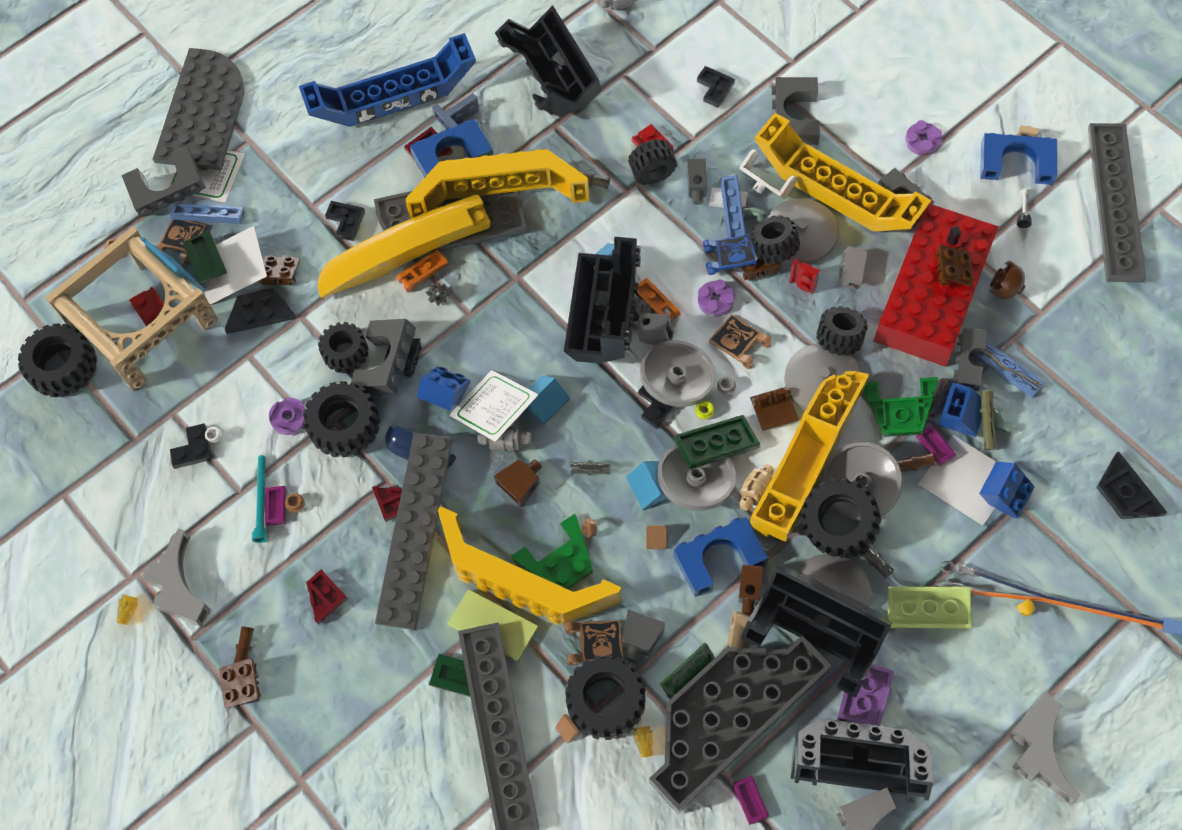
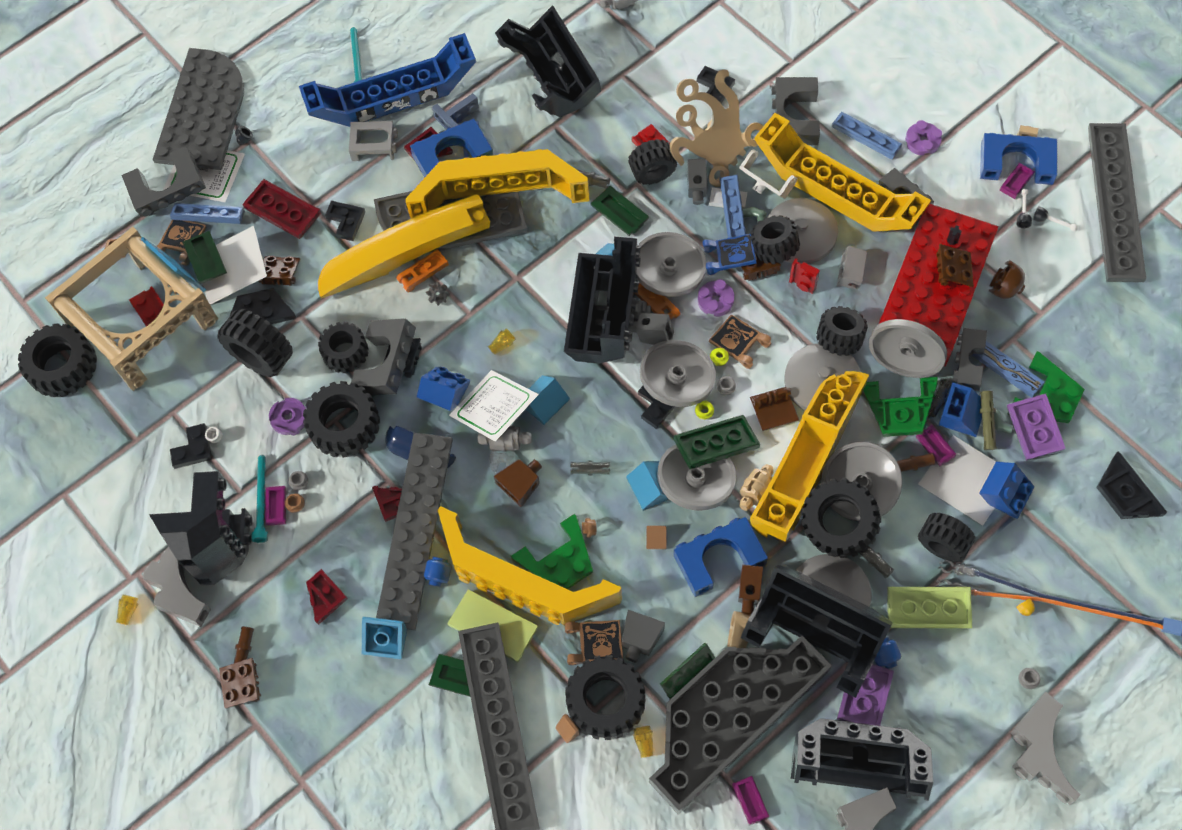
none -> black wedge [149,471,253,586]
none -> black tyre [217,309,293,377]
none -> black tile [235,126,253,145]
none -> dark red plate [242,179,321,239]
none -> light grey plate [289,471,308,490]
none -> light grey panel [349,121,398,161]
none -> teal piece [350,27,362,82]
none -> dark azure slope [362,617,408,659]
none -> blue head [424,557,452,587]
none -> clear yellow cone [488,328,516,355]
none -> dark green piece [590,186,649,236]
none -> light grey dish [636,232,706,297]
none -> tan hips [670,70,763,187]
none -> neon yellow plate [710,348,729,366]
none -> medium blue tile [832,111,902,160]
none -> light grey dish [869,319,947,378]
none -> blue head [874,637,901,669]
none -> black tyre [918,513,976,562]
none -> magenta tile [999,163,1035,199]
none -> green wing [1007,351,1085,423]
none -> medium lavender plate [1007,394,1066,461]
none -> light grey plate [1018,668,1040,689]
none -> hinge [1033,206,1078,231]

